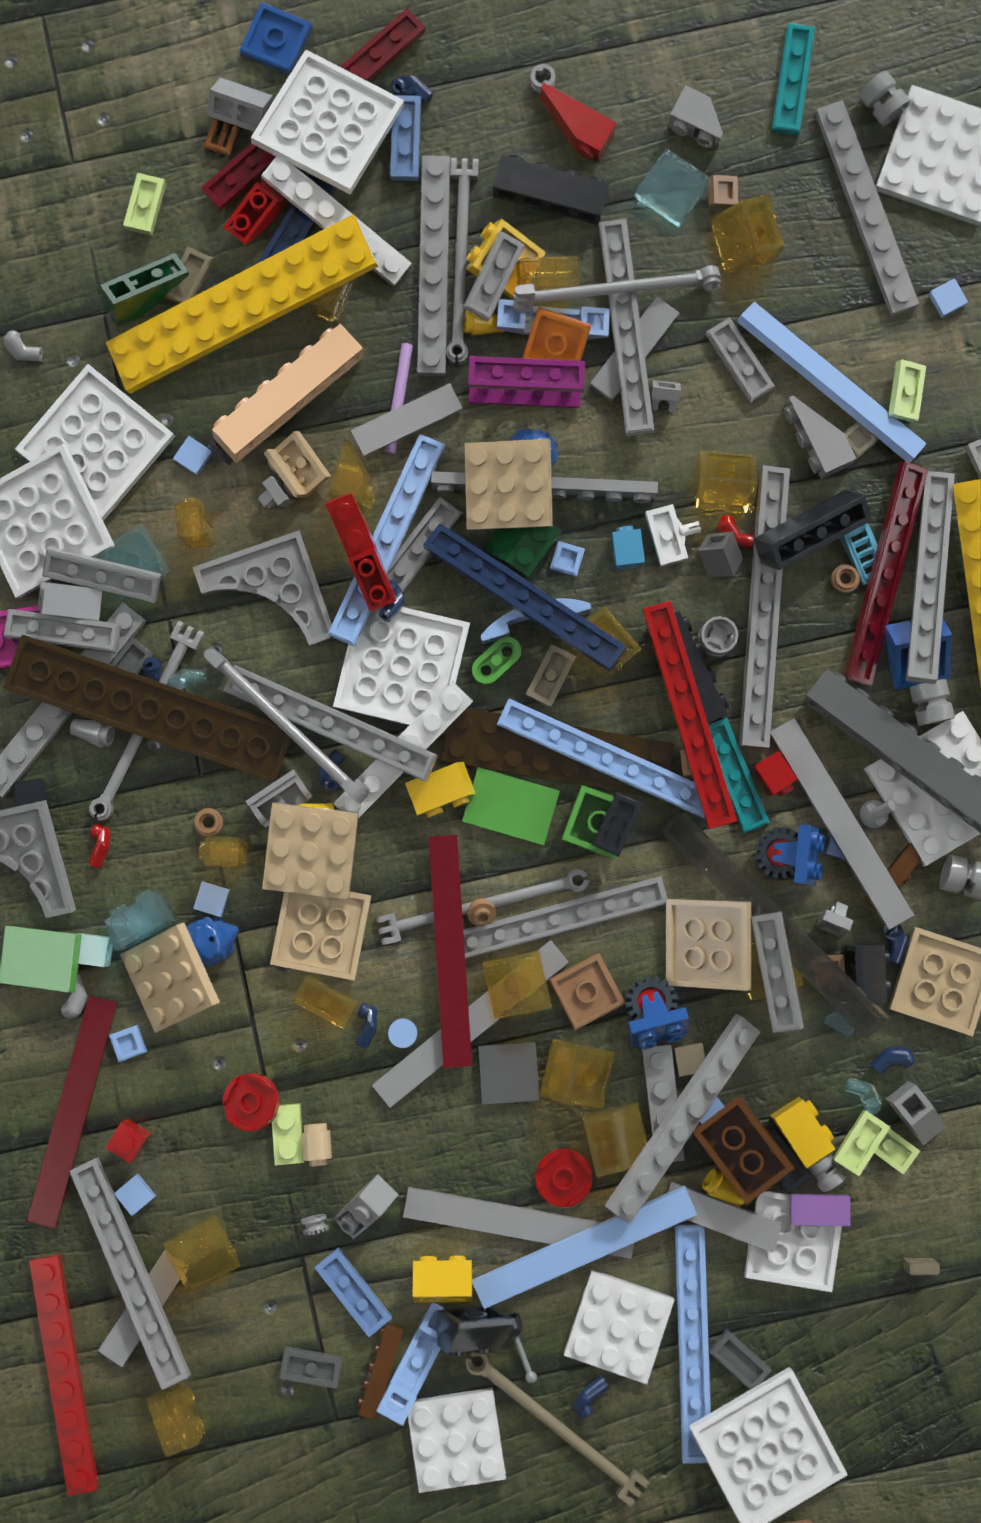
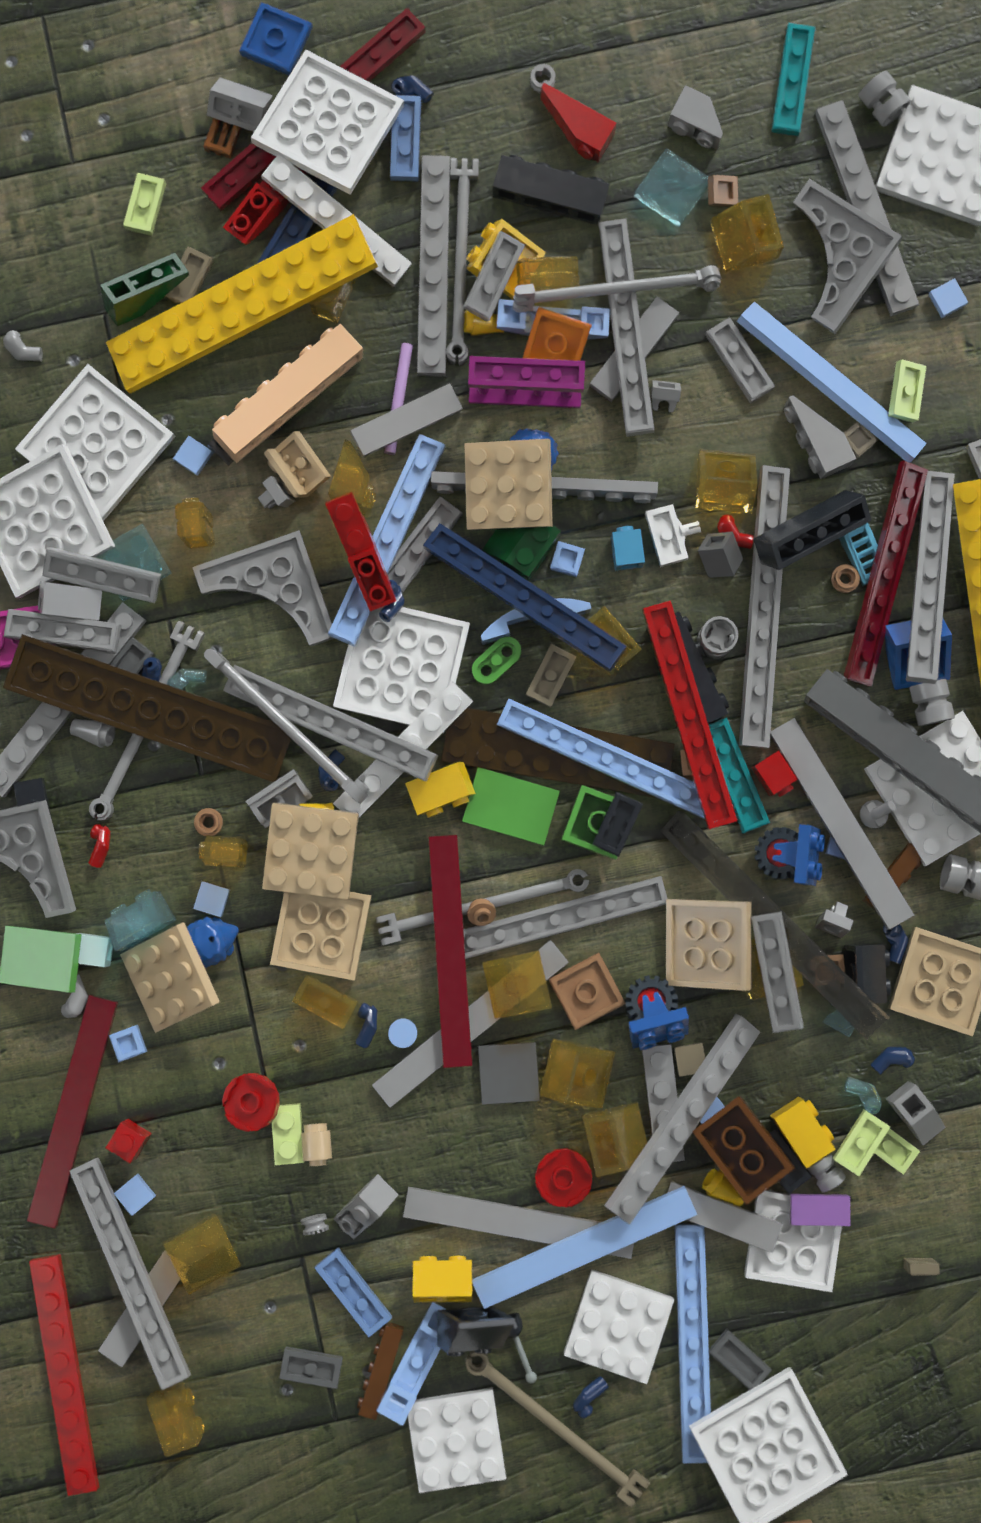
none -> light grey plate [793,179,902,334]

